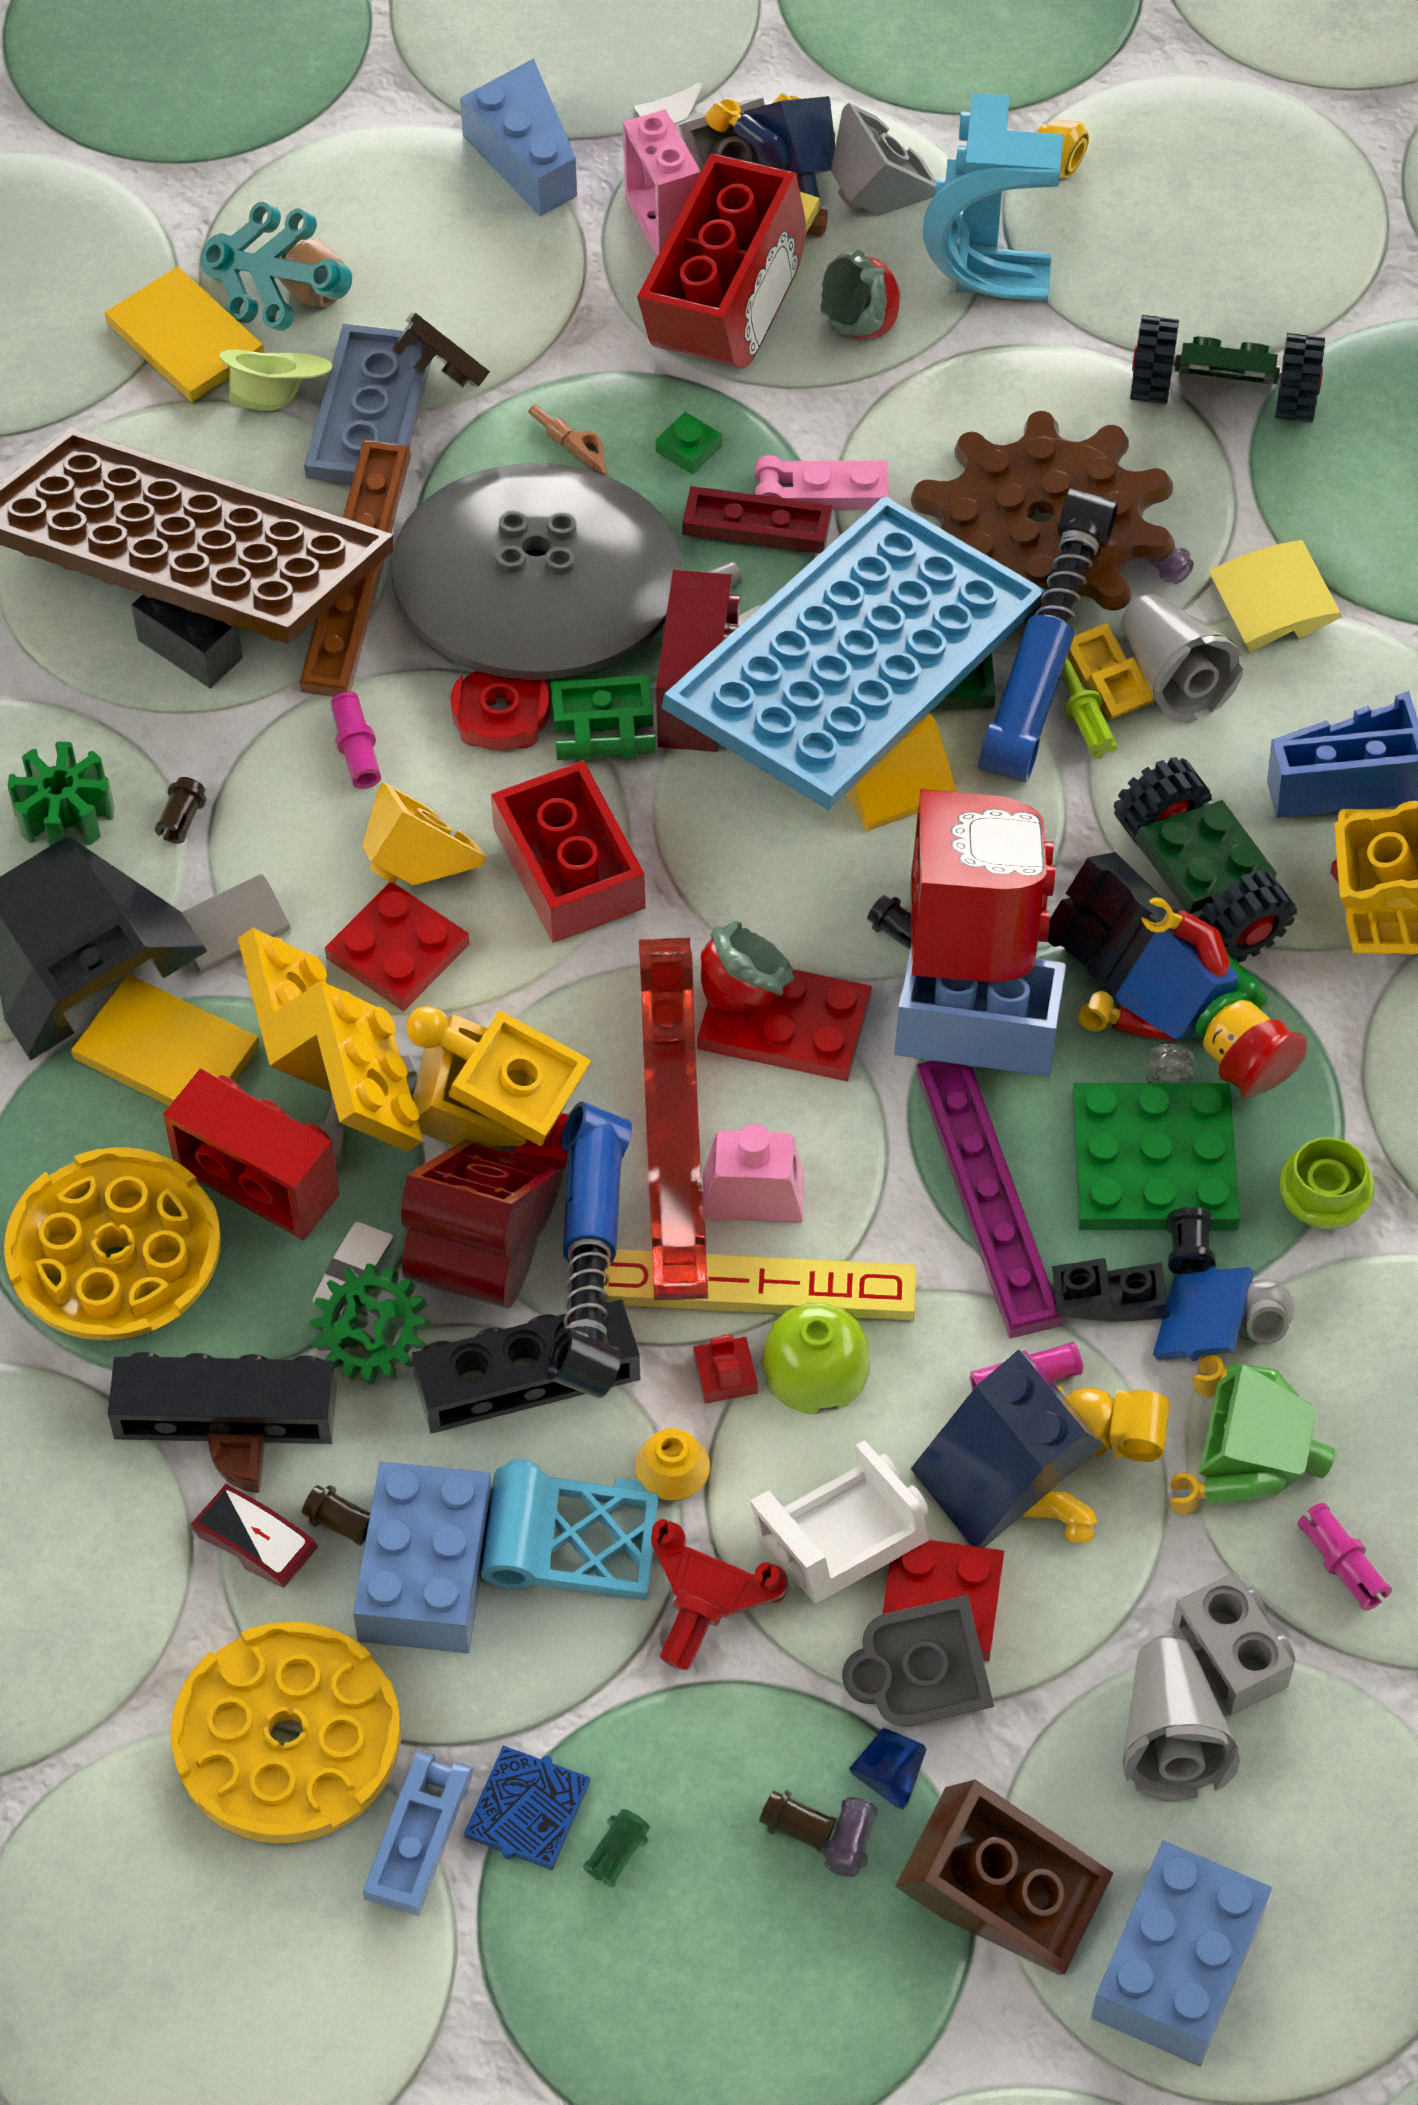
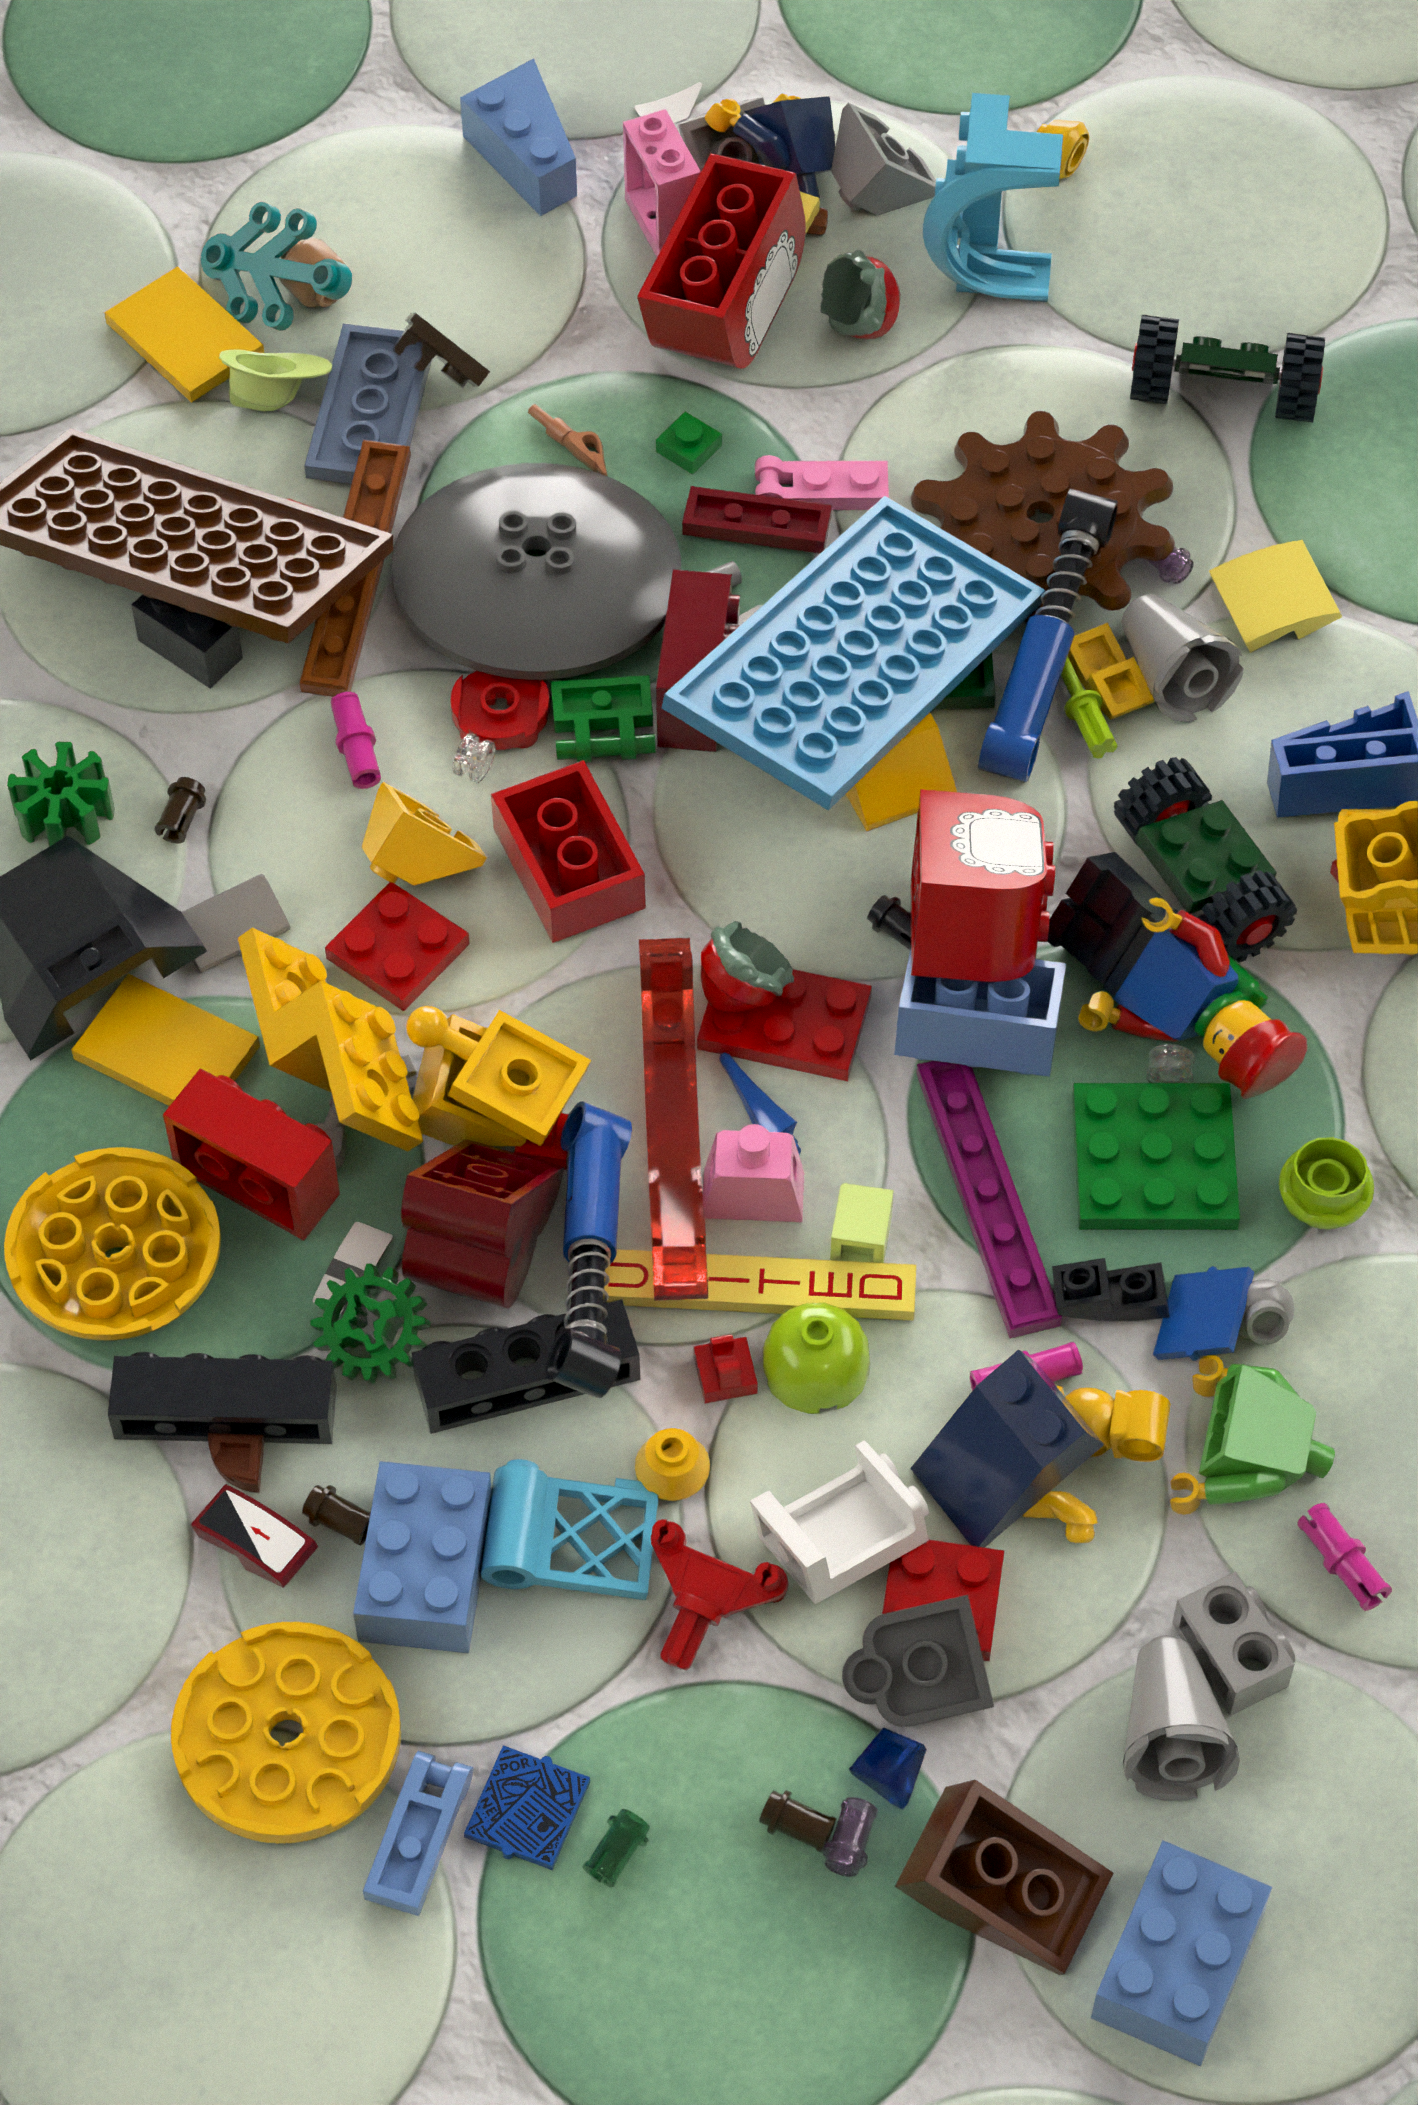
black bush [1166,1207,1216,1275] -> none
none -> clear bush [452,733,496,783]
none -> blue piece [719,1052,801,1155]
none -> yellowish green panel [830,1183,894,1263]

